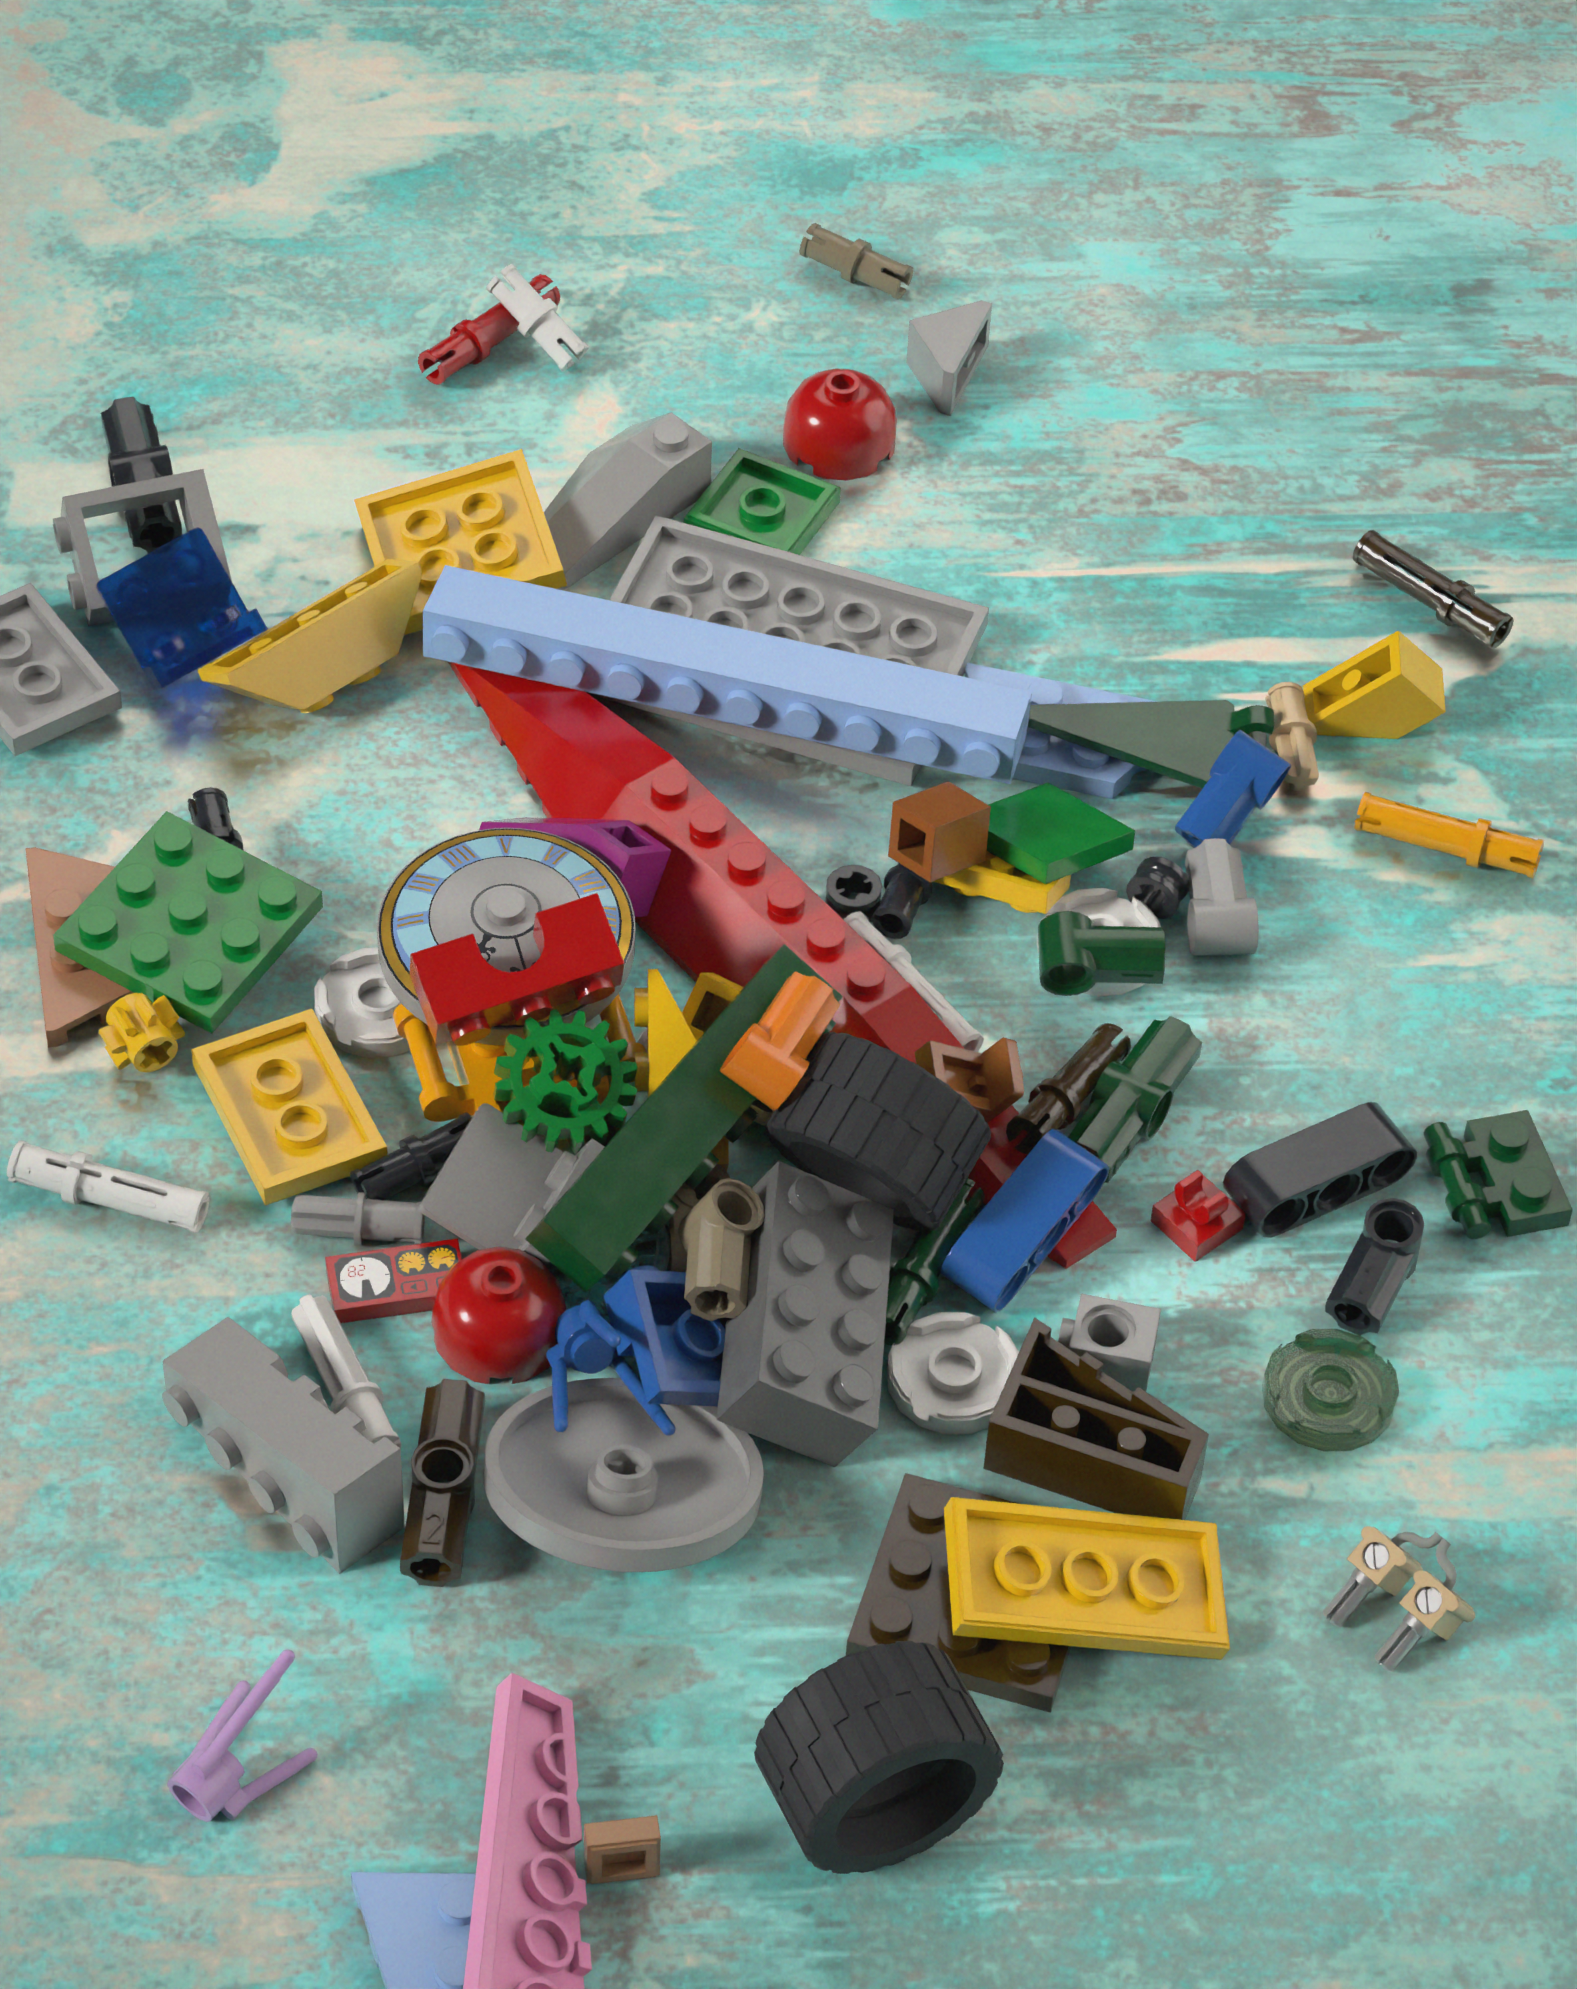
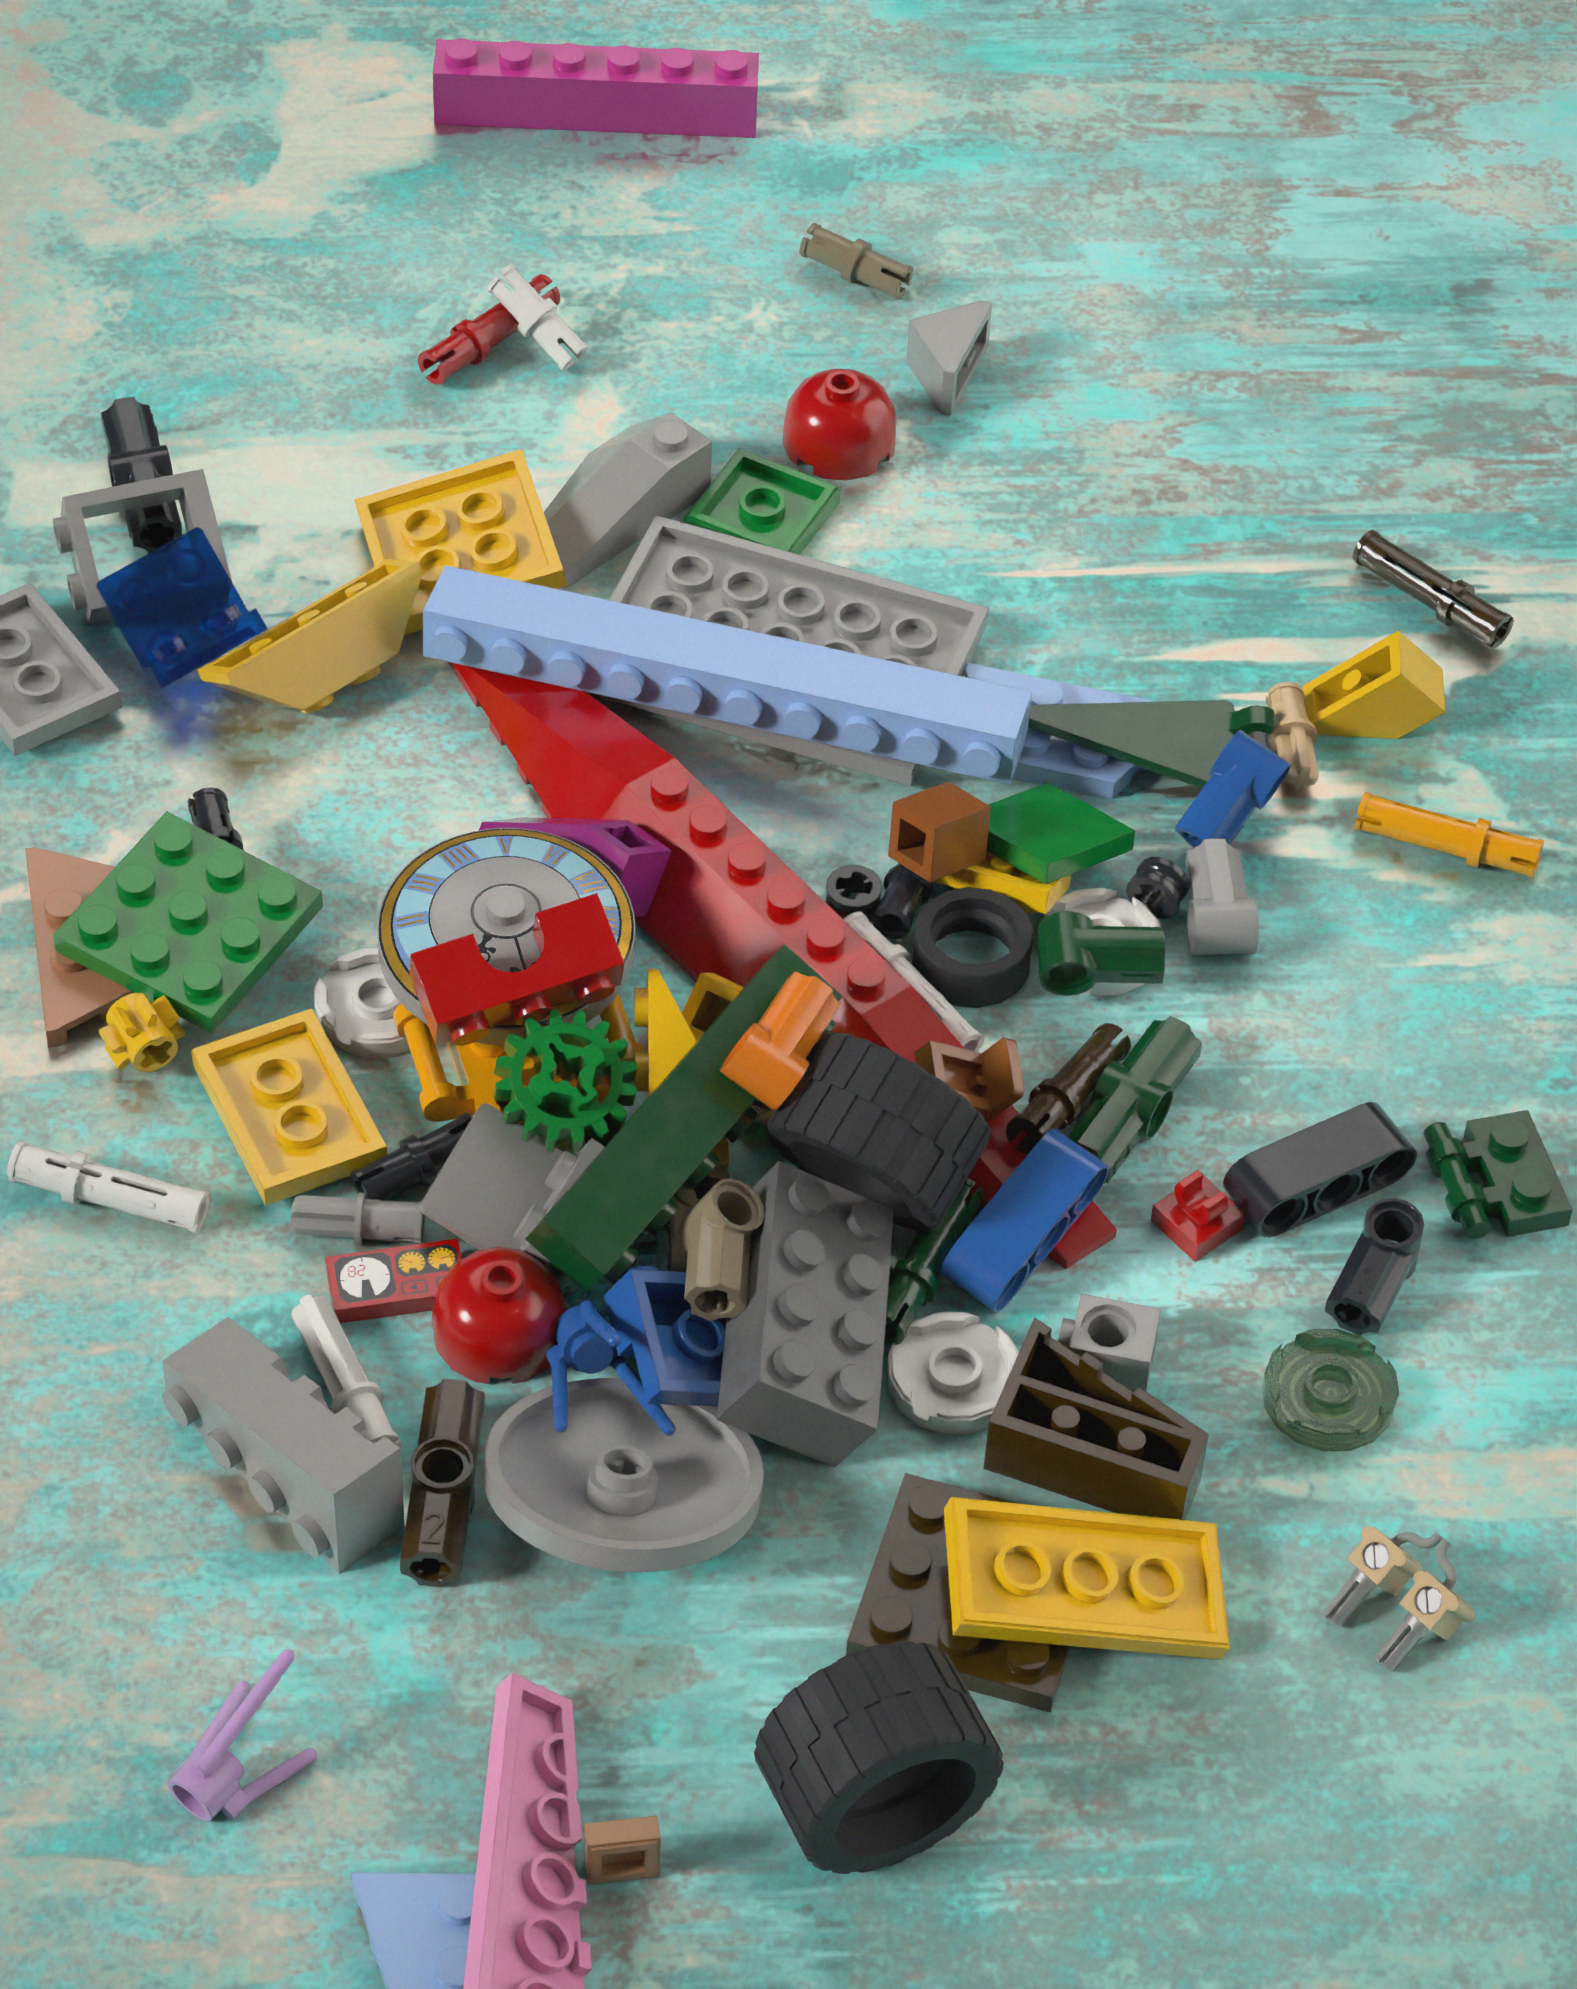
none -> dark pink brick [432,39,759,138]
none -> black tyre [912,887,1034,1008]

